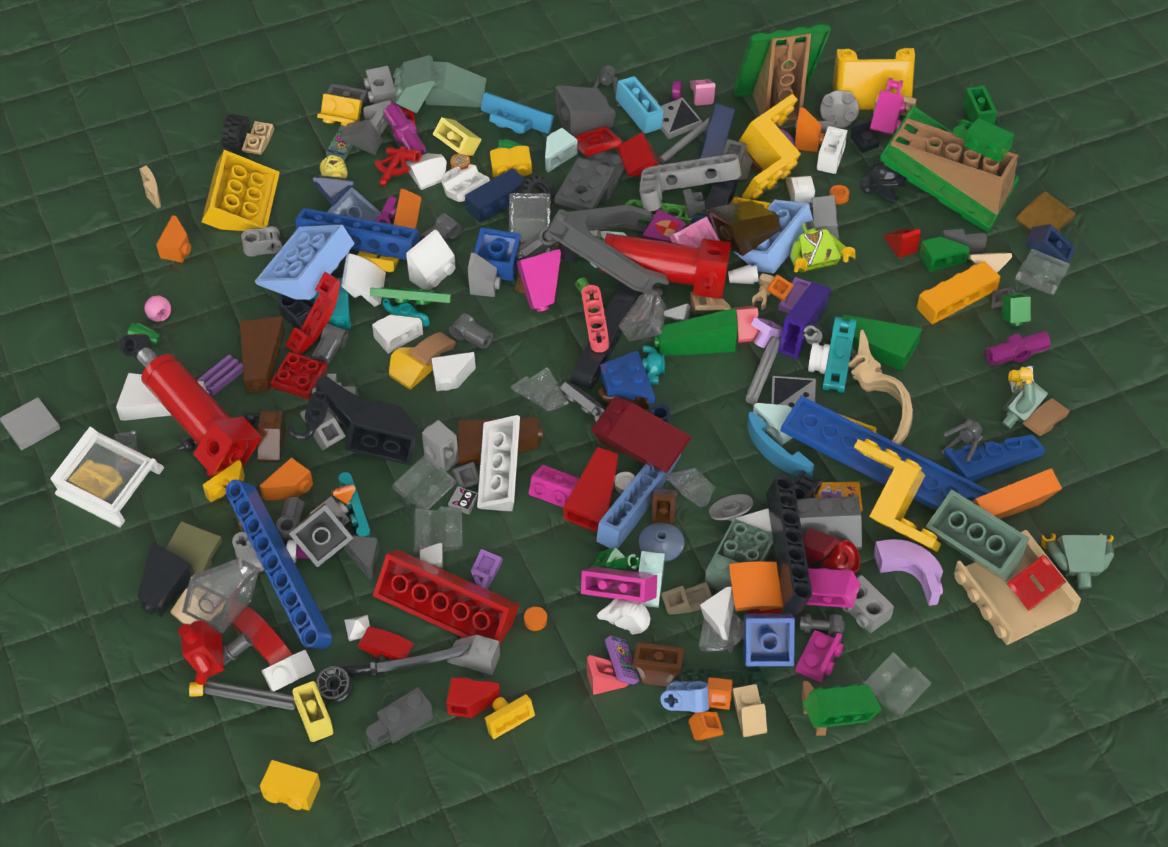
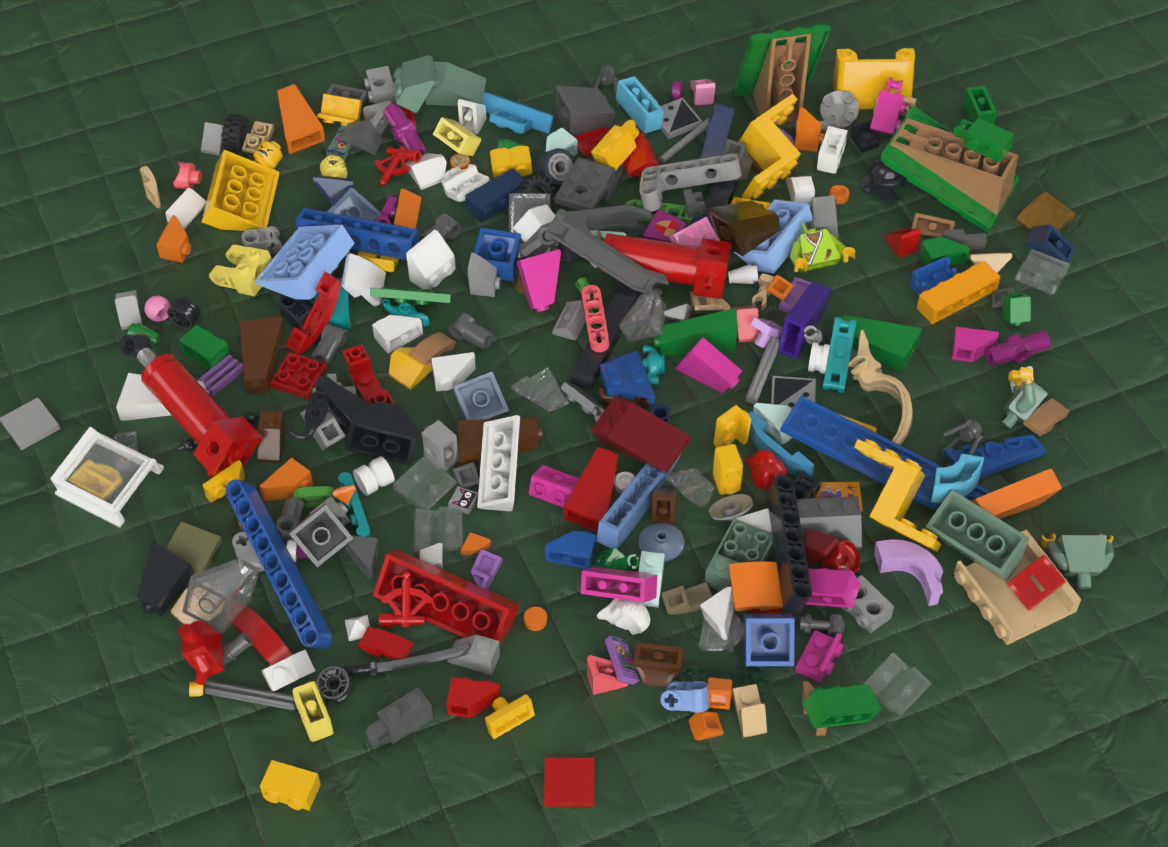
none -> light grey slope [115,290,142,330]
none -> white slope [166,188,207,229]
none -> black wheel [167,296,201,329]
none -> coral piece [173,162,202,190]
none -> green brick [179,325,230,370]
none -> light grey slope [201,122,225,156]
none -> light yellow brick [209,245,272,296]
none -> yellow head [253,141,283,169]
none -> orange slope [277,84,325,154]
none -> bright green beam [293,486,336,508]
none -> red slope [342,344,395,405]
none -> white wheel [353,456,395,496]
none -> red piece [379,570,433,628]
none -> sand blue slope [452,371,509,420]
none -> white slope [458,99,486,134]
none -> orange tile [461,532,491,556]
none -> white slope [513,204,555,243]
none -> wheel [537,148,576,187]
none -> red tile [544,758,594,807]
none -> blue slope [545,530,597,569]
none -> light grey slope [552,300,590,340]
none -> yellow brick [591,120,639,171]
none -> dark pink slope [675,338,742,393]
none -> yellow bracket [713,405,751,447]
none -> yellow brick [713,444,743,495]
none -> red hair [745,450,787,491]
none -> blue hinge [910,256,957,297]
none -> medium nougat slope [911,213,955,238]
none -> medium azure brick [931,454,984,503]
none -> dark pink slope [951,327,999,362]

